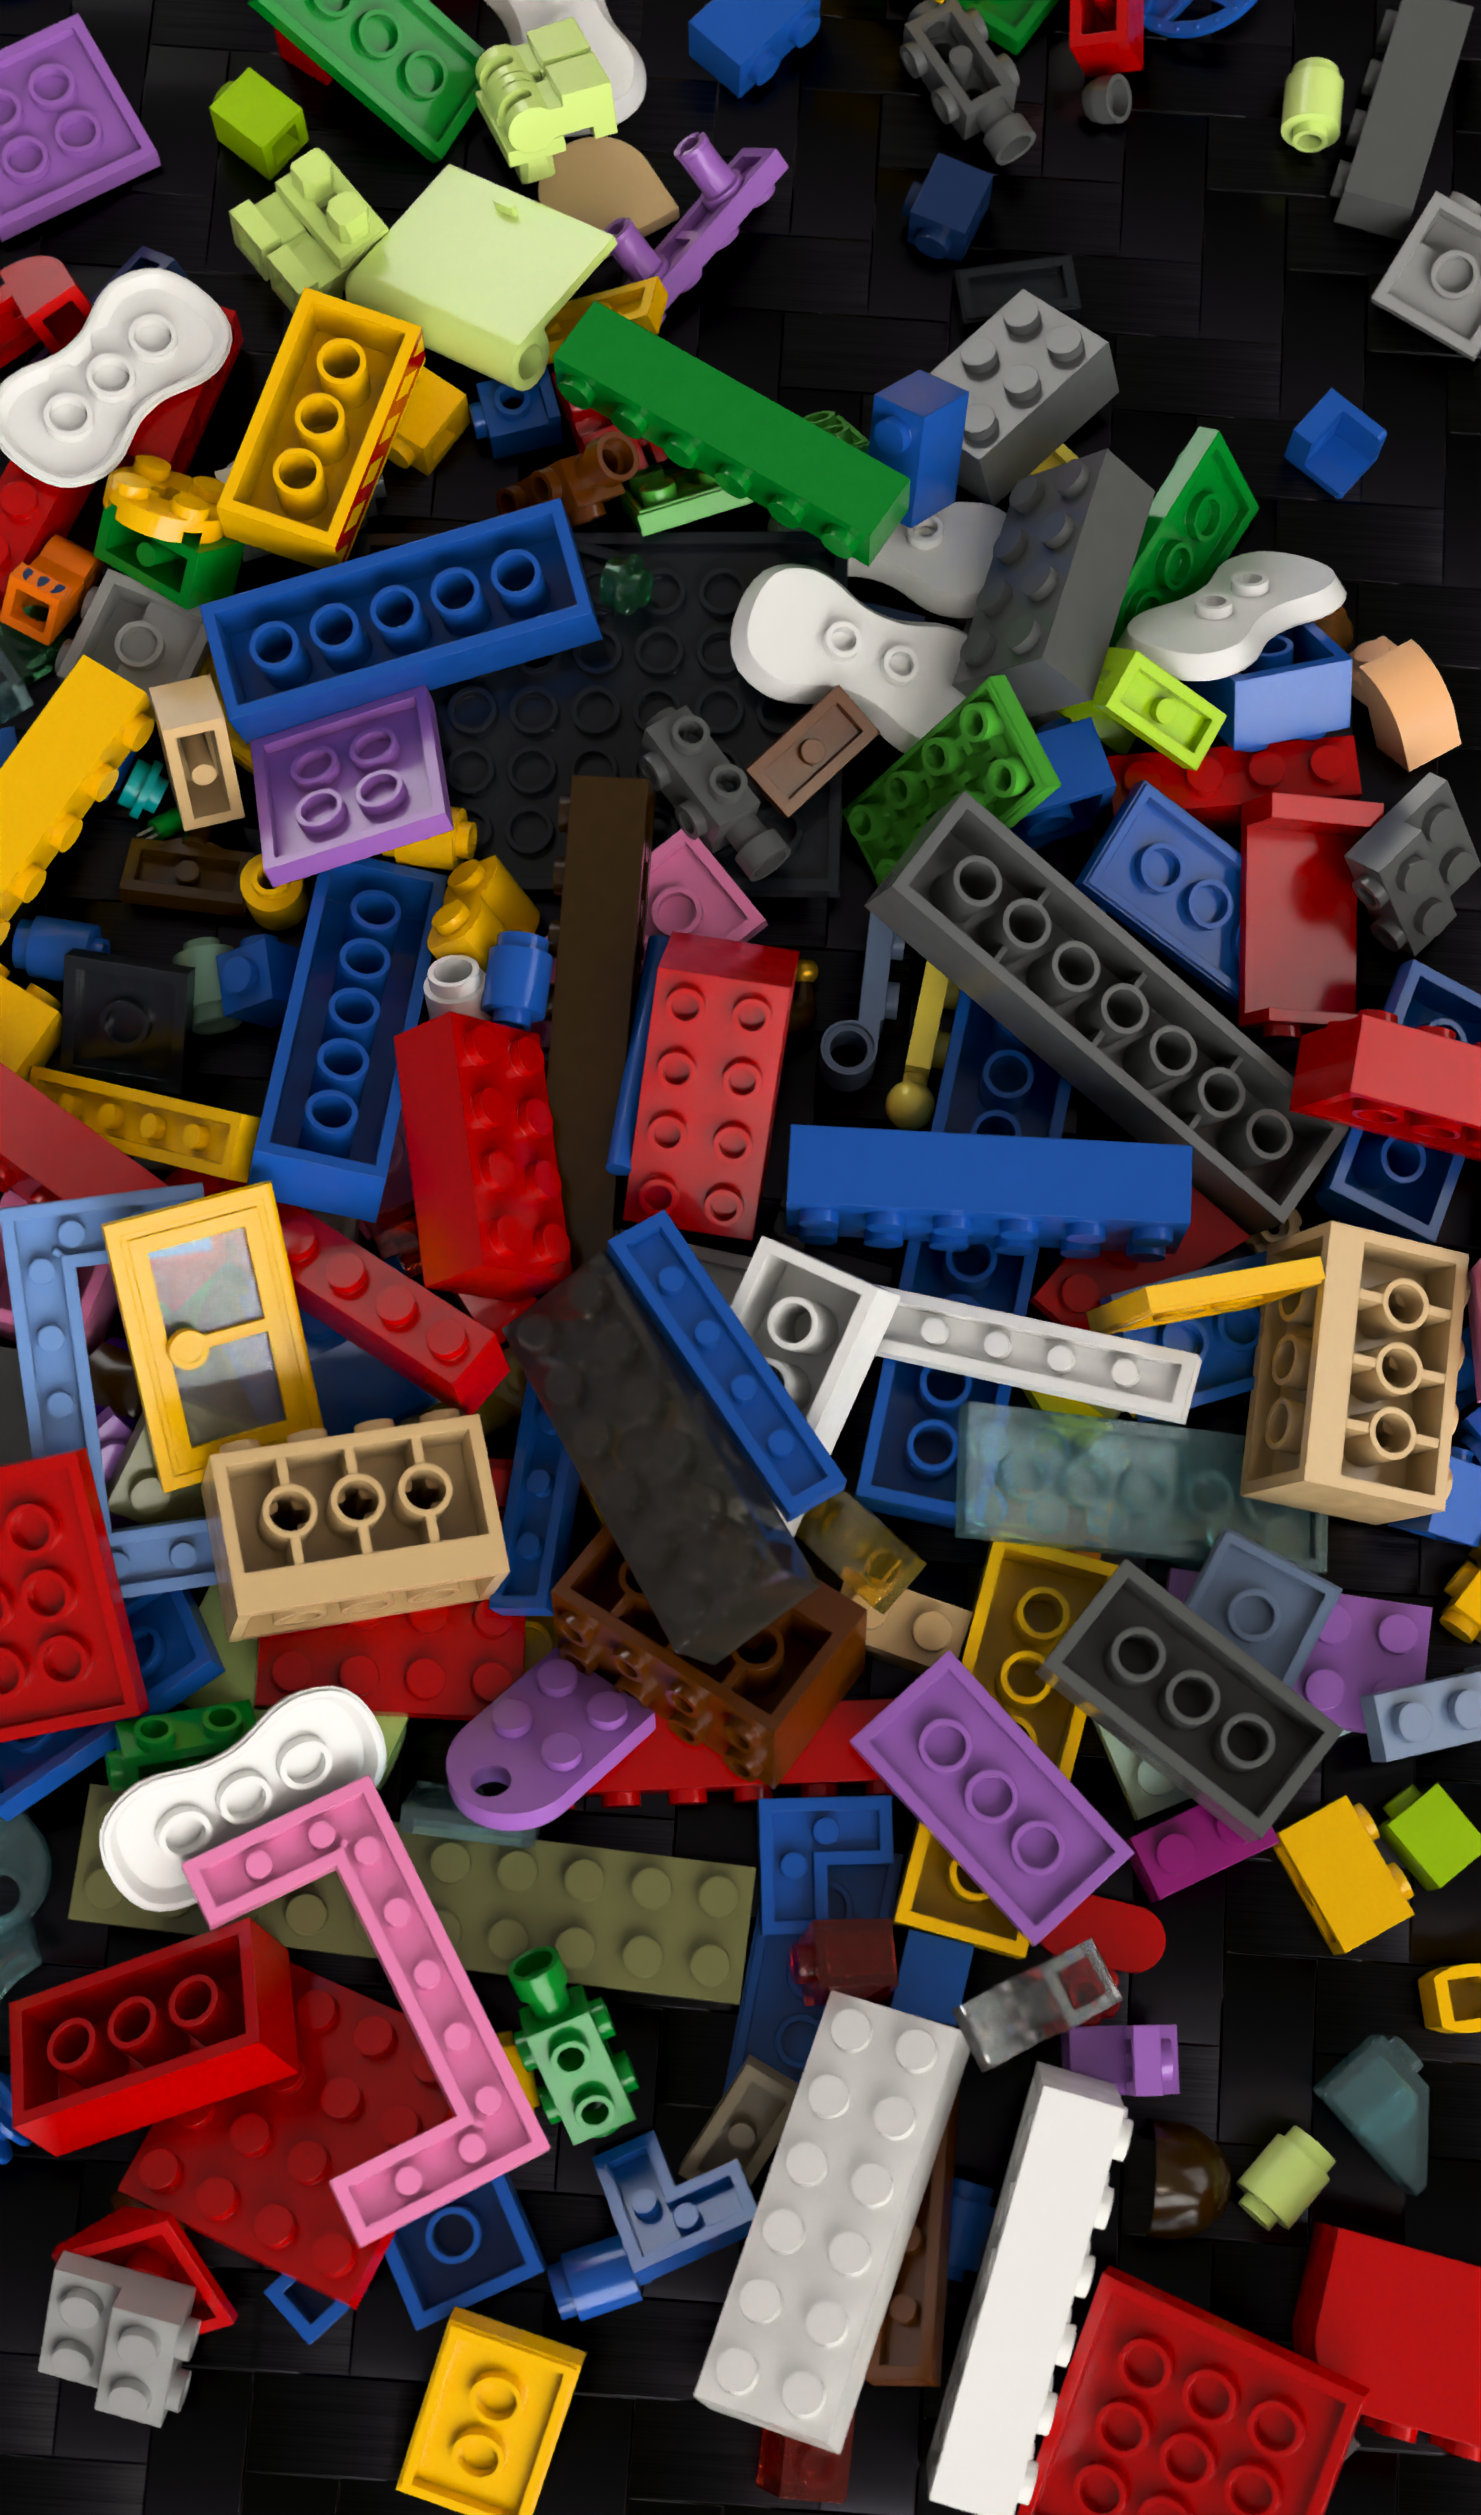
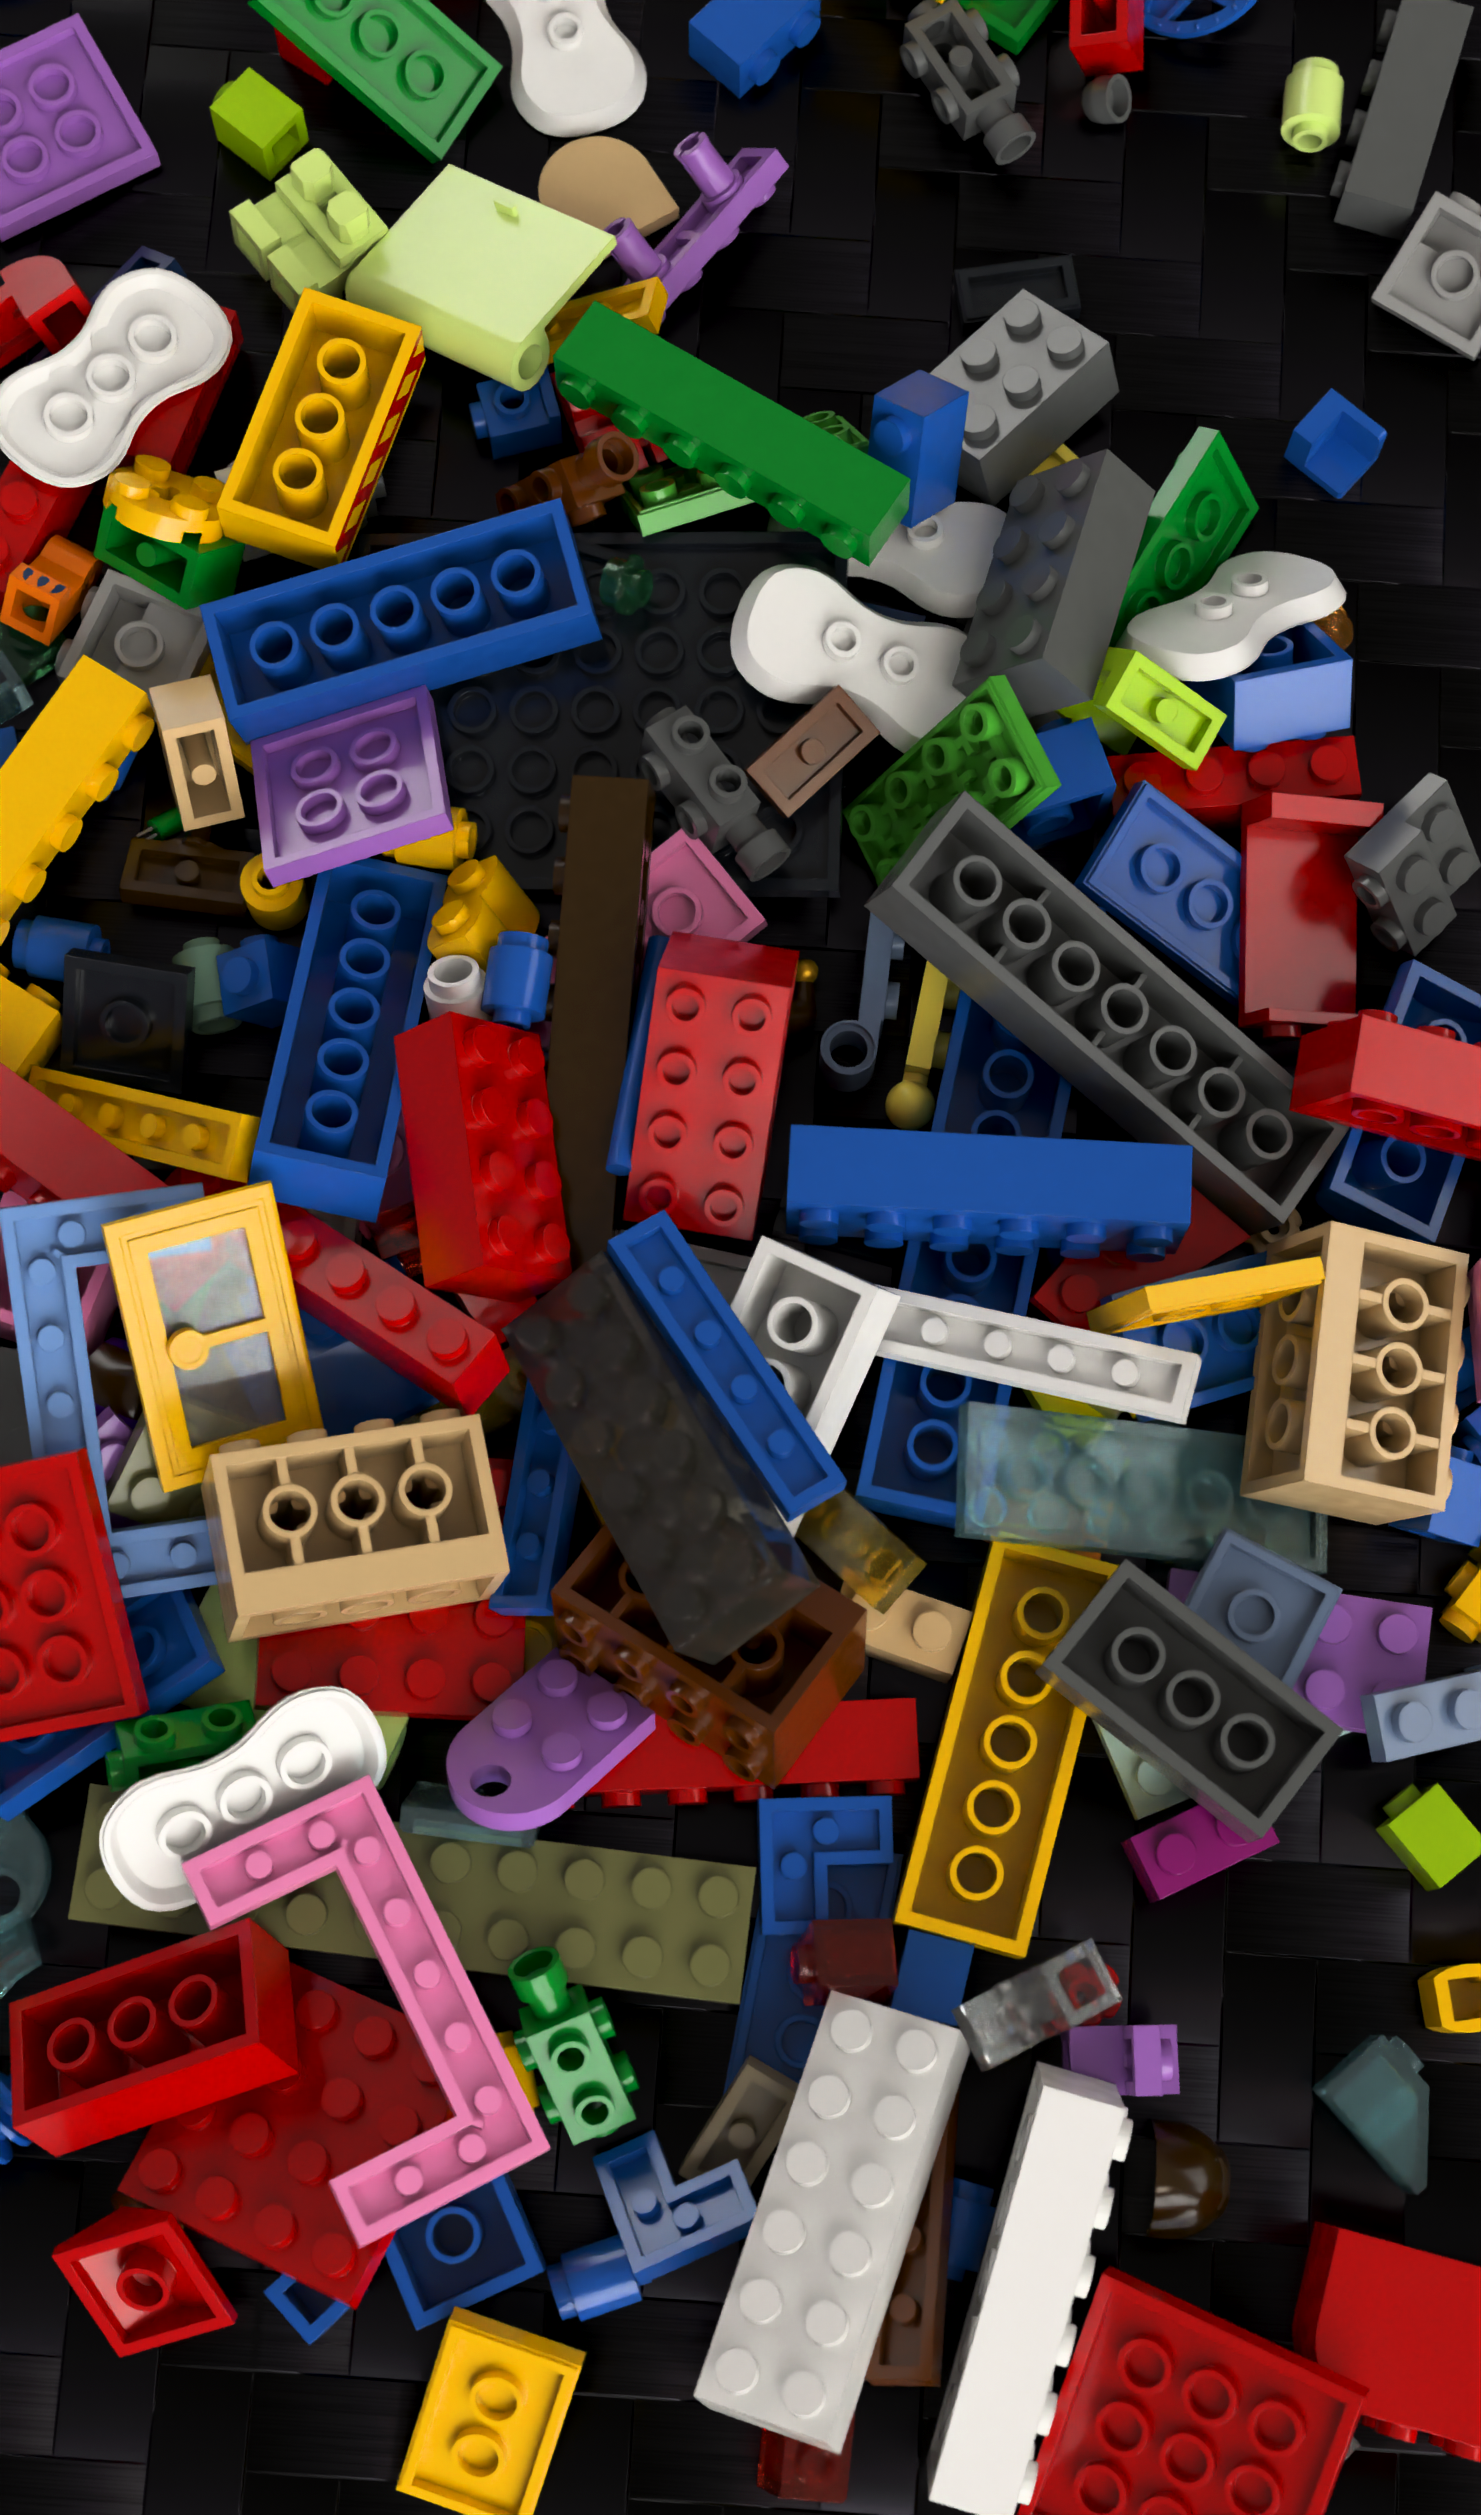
light grey plate [38,2250,201,2428] -> none
teal plate [117,758,169,819] -> none
yellow brick [387,366,471,476] -> none
yellowish green hips [475,17,618,184] -> none
medium lavender plate [849,1650,1135,1947] -> none
dark blue brick [902,153,993,264] -> none
red tile [1039,1894,1166,1974] -> none
yellowish green brick [1236,2125,1336,2231] -> none
yellow brick [1272,1795,1415,1955] -> none
light nougat brick [1348,636,1461,772] -> none

